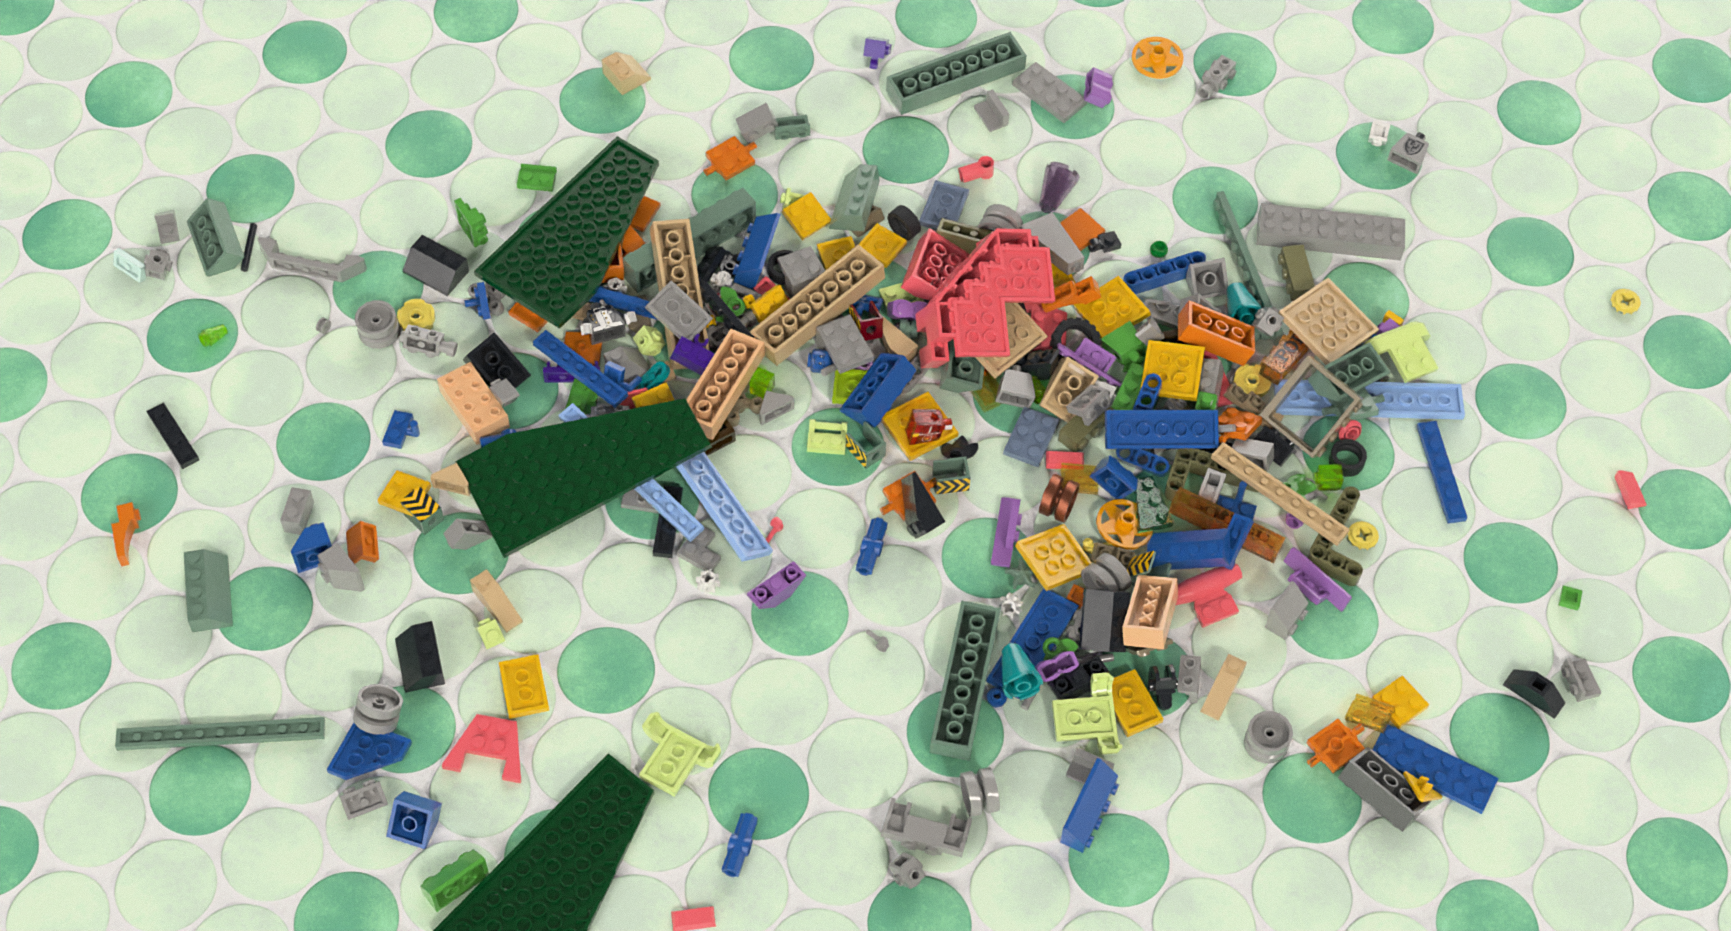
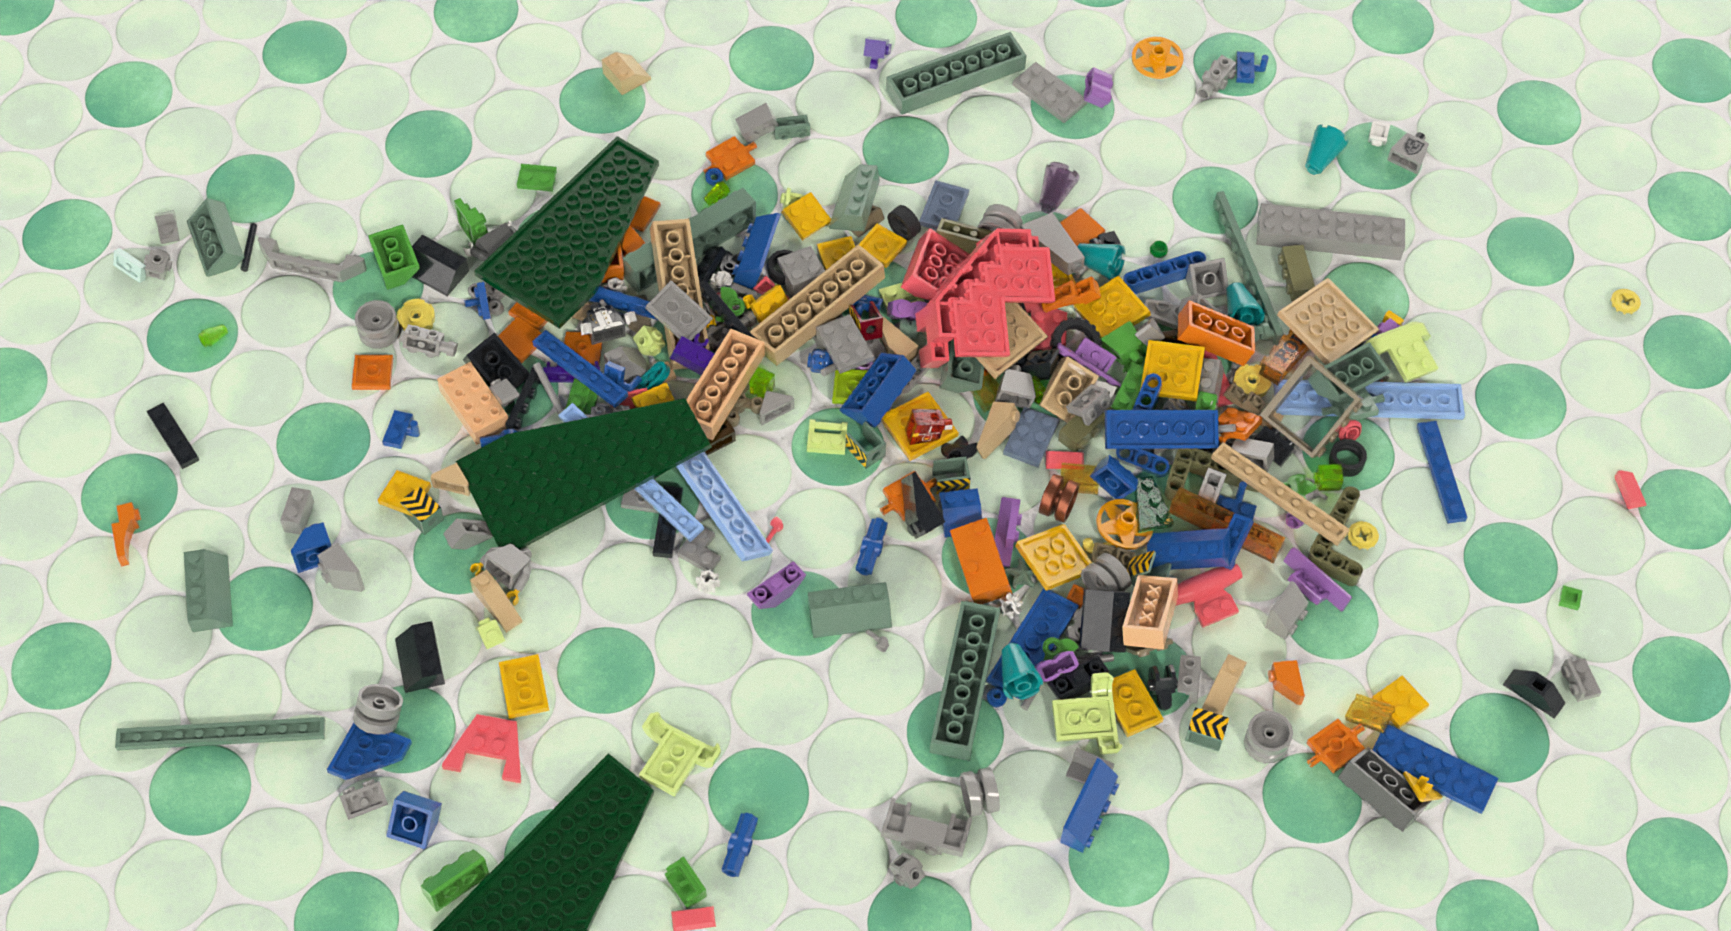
light grey piece [316,318,331,334] -> none
orange panel [346,521,379,564] -> none
coral piece [958,156,994,183] -> none
light grey panel [974,89,1009,132] -> none
light grey brick [1251,306,1284,336] -> none
none -> orange tile [352,355,394,390]
none -> bright green slope [368,224,420,290]
none -> dark grey torso [463,221,517,261]
none -> light grey torso [470,544,532,605]
none -> orange tile [498,317,542,363]
none -> black plate [506,367,542,431]
none -> light grey bar [533,362,564,415]
none -> bright green hinge [665,856,707,909]
none -> clear neon green cone [703,181,731,206]
none -> blue plate [705,168,723,186]
none -> sand green slope [808,582,892,638]
none -> blue slope [938,488,982,538]
none -> orange brick [950,518,1013,605]
none -> tan slope [976,402,1020,459]
none -> teal cone [1077,243,1126,280]
none -> piece [1185,707,1229,751]
none -> blue plate [1236,51,1269,84]
none -> orange slope [1268,660,1305,705]
none -> teal cone [1305,124,1348,175]

